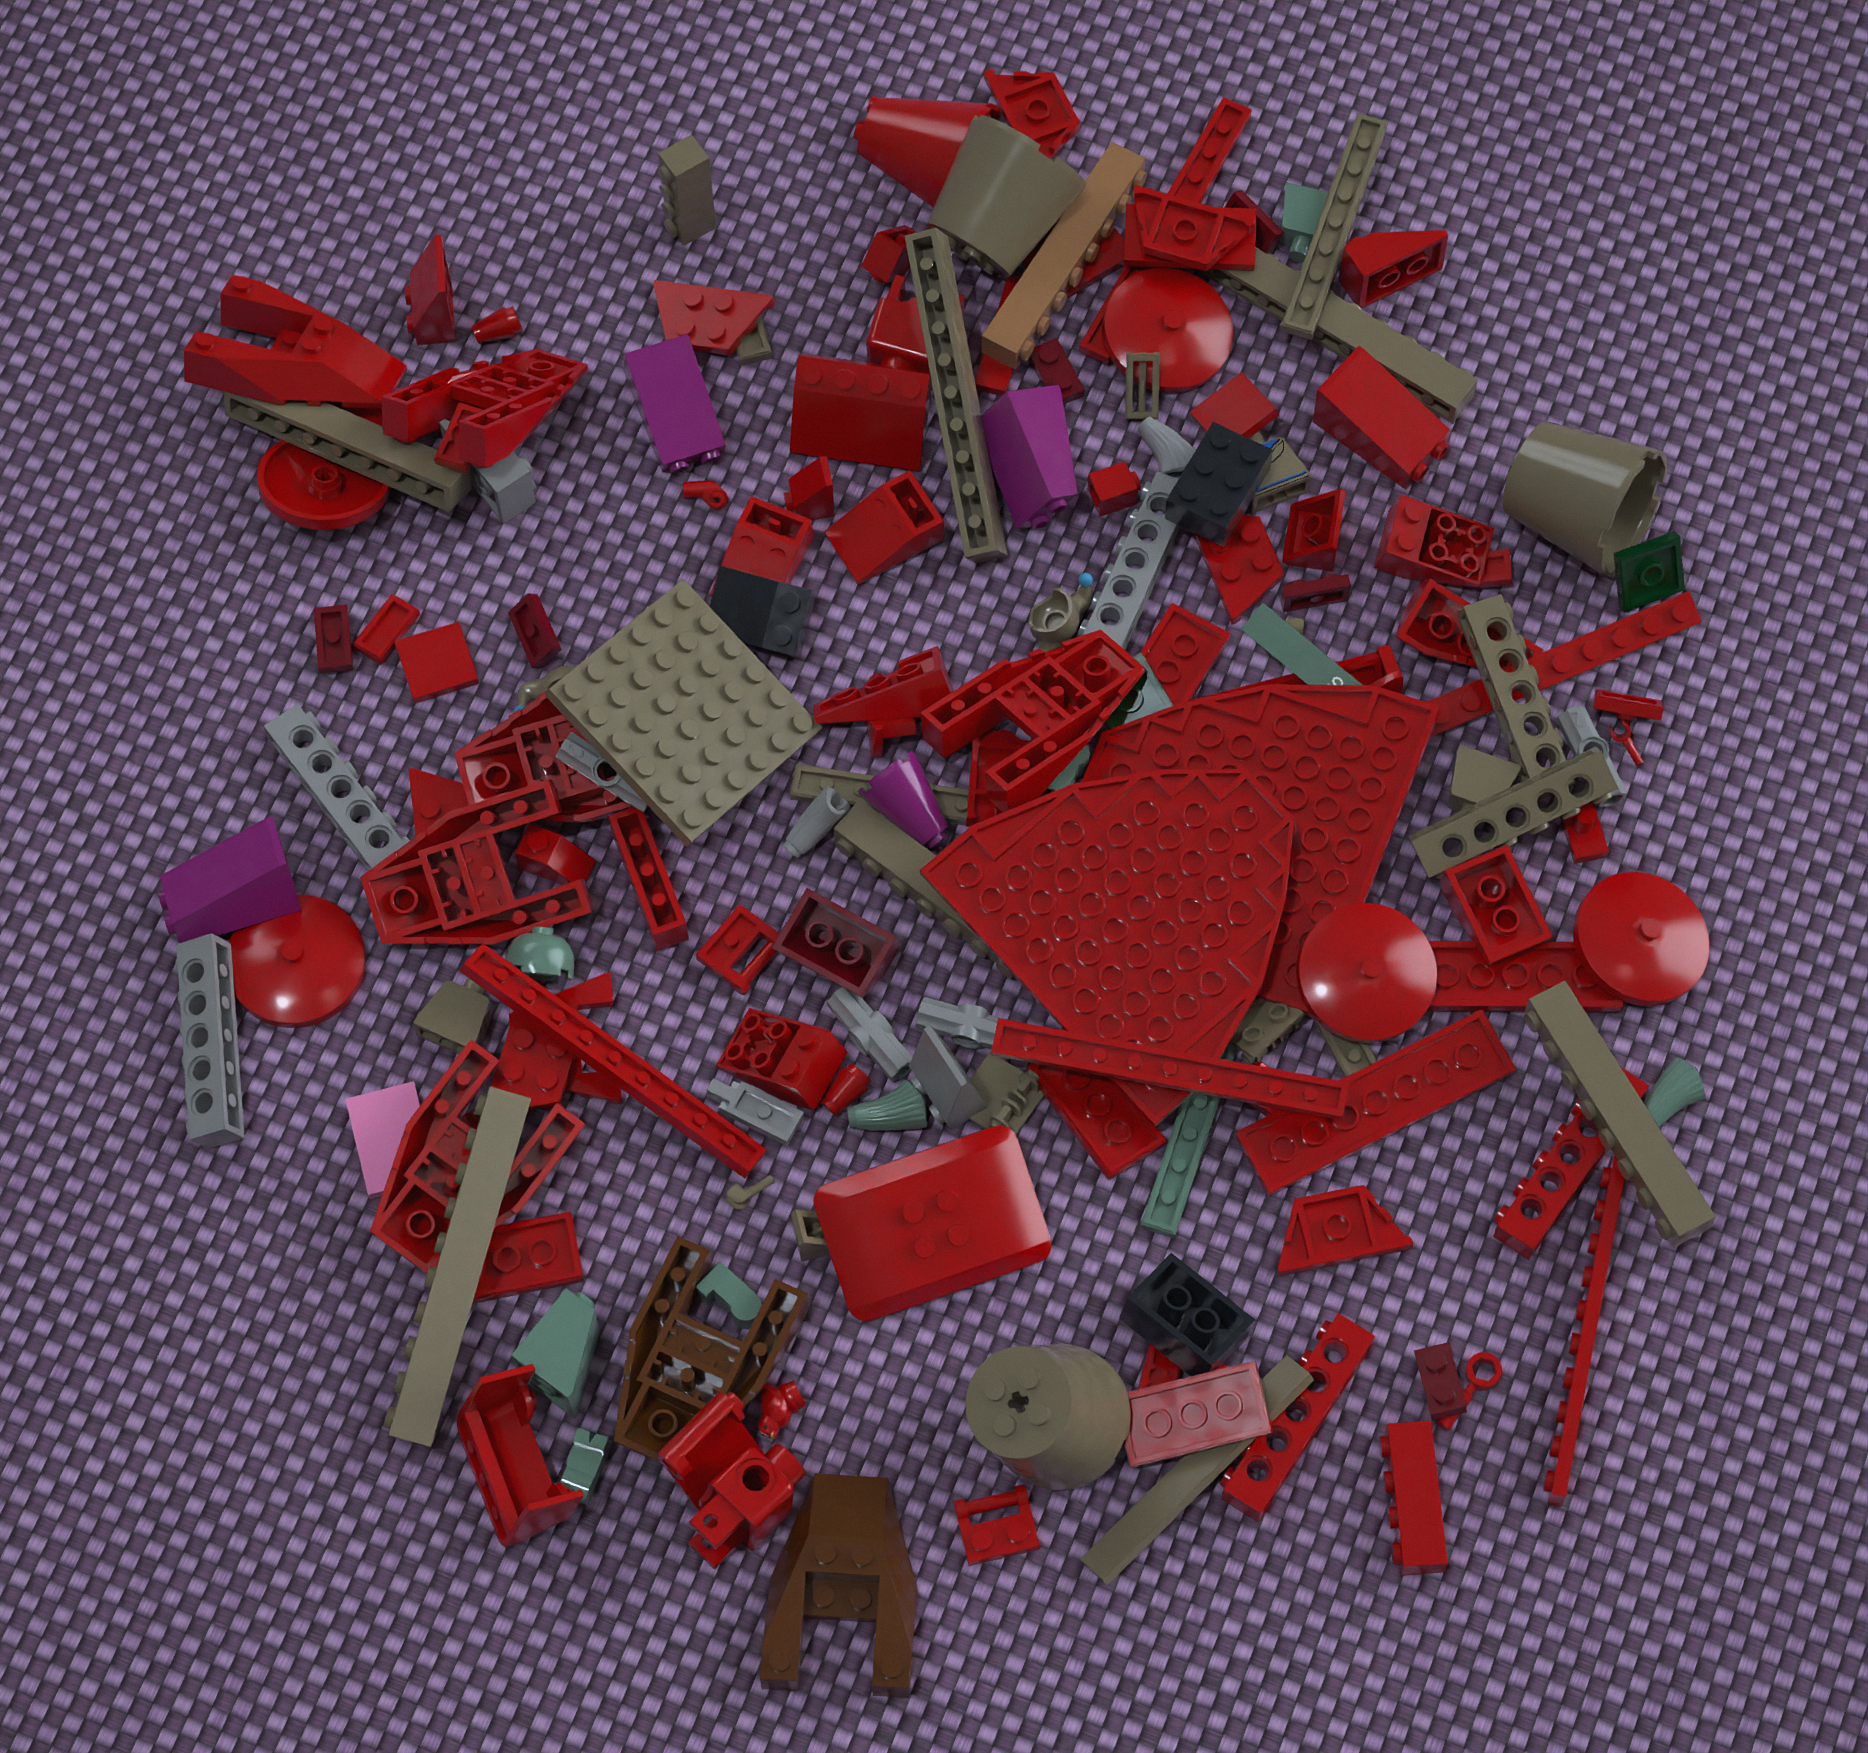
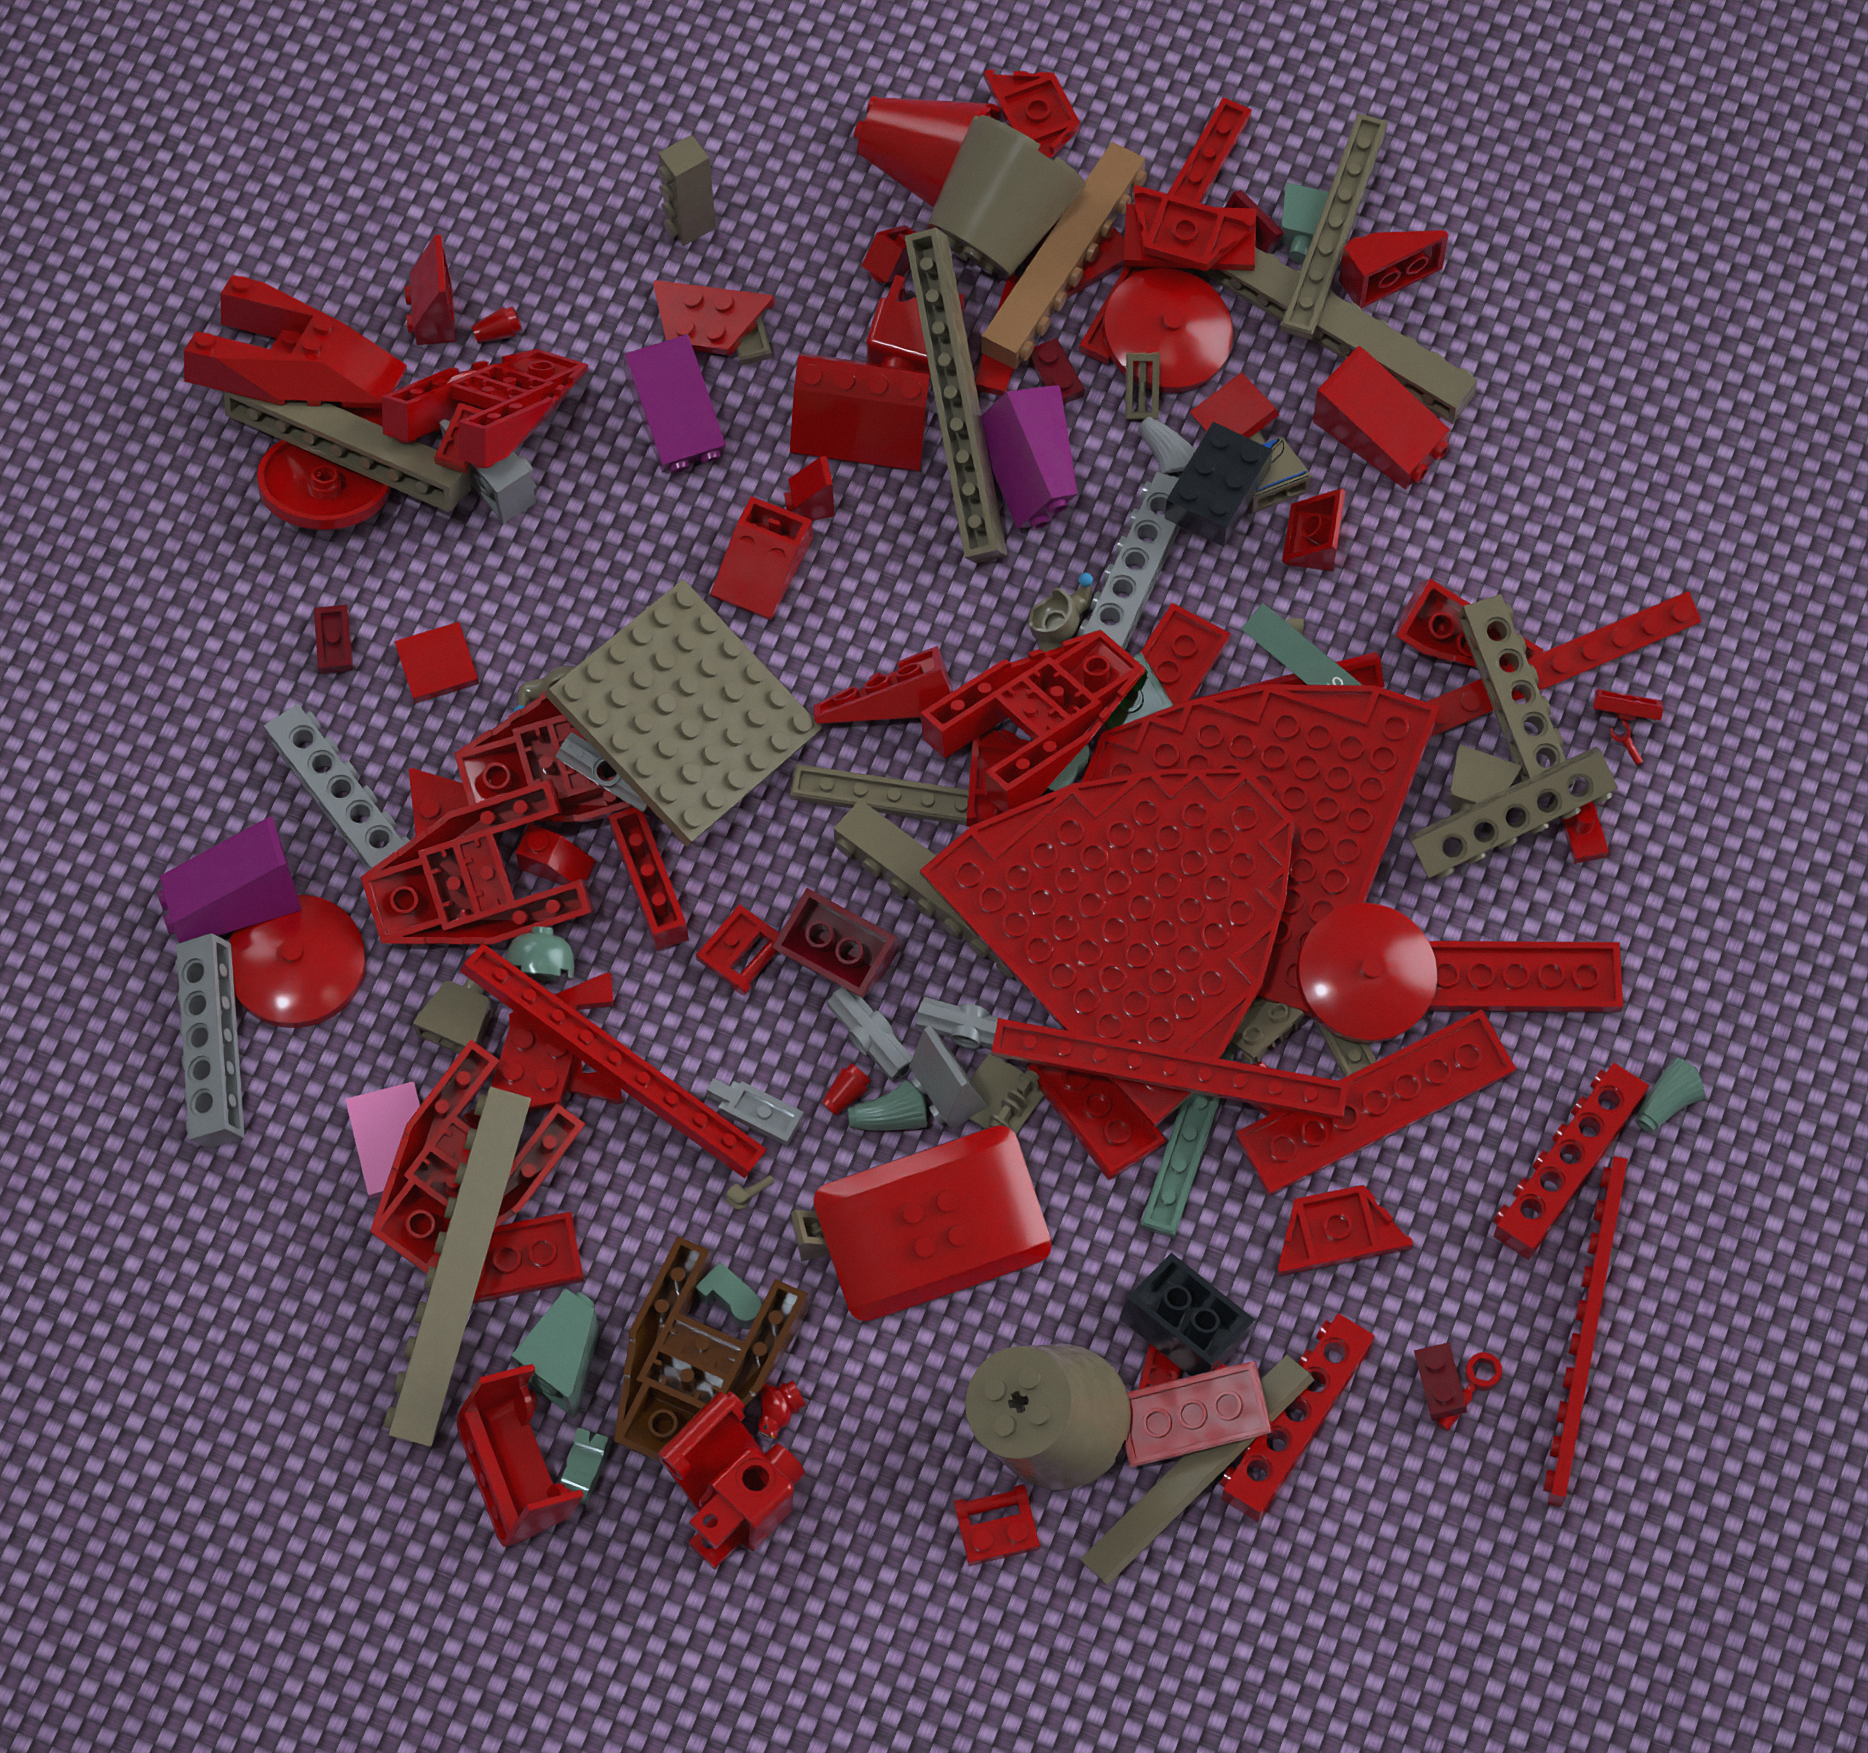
red tile [353,594,420,665] -> none
dark red plate [508,593,562,669] -> none
red arm [683,480,728,510] -> none
black slope [709,566,817,657] -> none
red slope [716,1008,848,1110] -> none
reddish brown wedge [760,1473,917,1698] -> none
light grey piece [782,786,851,859] -> none
red slope [824,470,944,585] -> none
magenta cone [857,750,948,849] -> none
red tile [867,718,916,758] -> none
red brick [1087,461,1141,517] -> none
red wing [1192,515,1284,625] -> none
dark red plate [1280,574,1351,612] -> none
red tile [1371,644,1403,694] -> none
red slope [1373,494,1494,587] -> none
red brick [1379,1421,1448,1576] -> none
red slope [1439,845,1553,965] -> none
red plate [1457,549,1513,588] -> none
dark tan cone [1503,421,1667,577] -> none
dark tan brick [1524,981,1716,1248] -> none
light grey piece [1557,705,1627,808] -> none
red dish [1573,872,1709,1006] -> none
dark green tile [1613,531,1685,612] -> none

